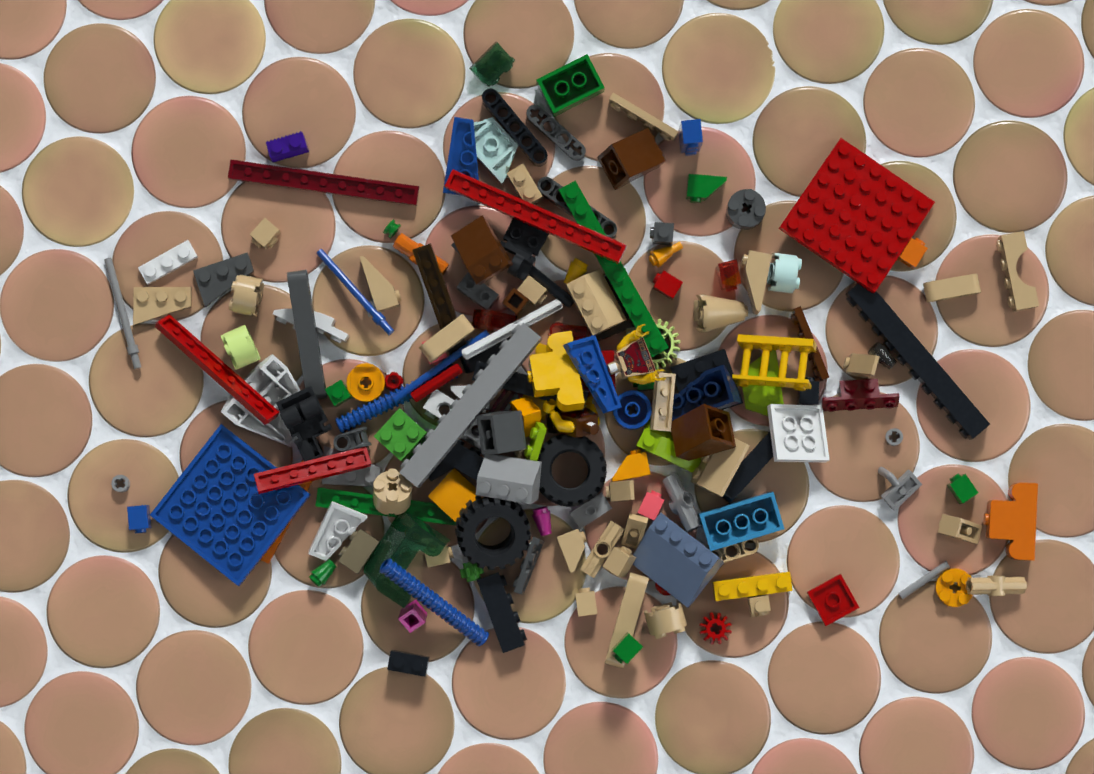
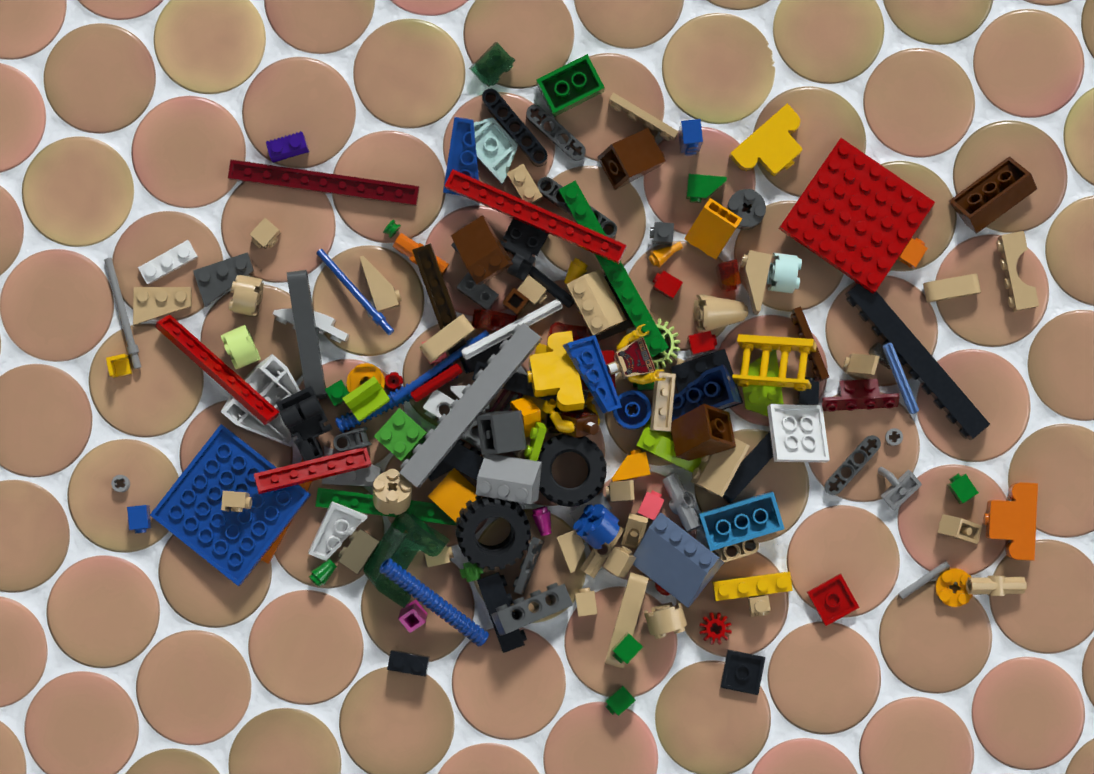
none -> yellow panel [106,354,132,378]
none -> tan brick [221,491,252,512]
none -> lime panel [342,376,390,422]
none -> dark grey brick [491,582,573,636]
none -> blue brick [573,504,620,549]
none -> green brick [605,685,636,716]
none -> light orange brick [684,198,742,259]
none -> red brick [687,330,717,356]
none -> black tile [720,649,766,695]
none -> yellow brick [729,103,802,176]
none -> dark grey beam [824,435,881,495]
none -> medium blue axle [882,343,919,414]
none -> reddish brown slope [949,156,1037,234]

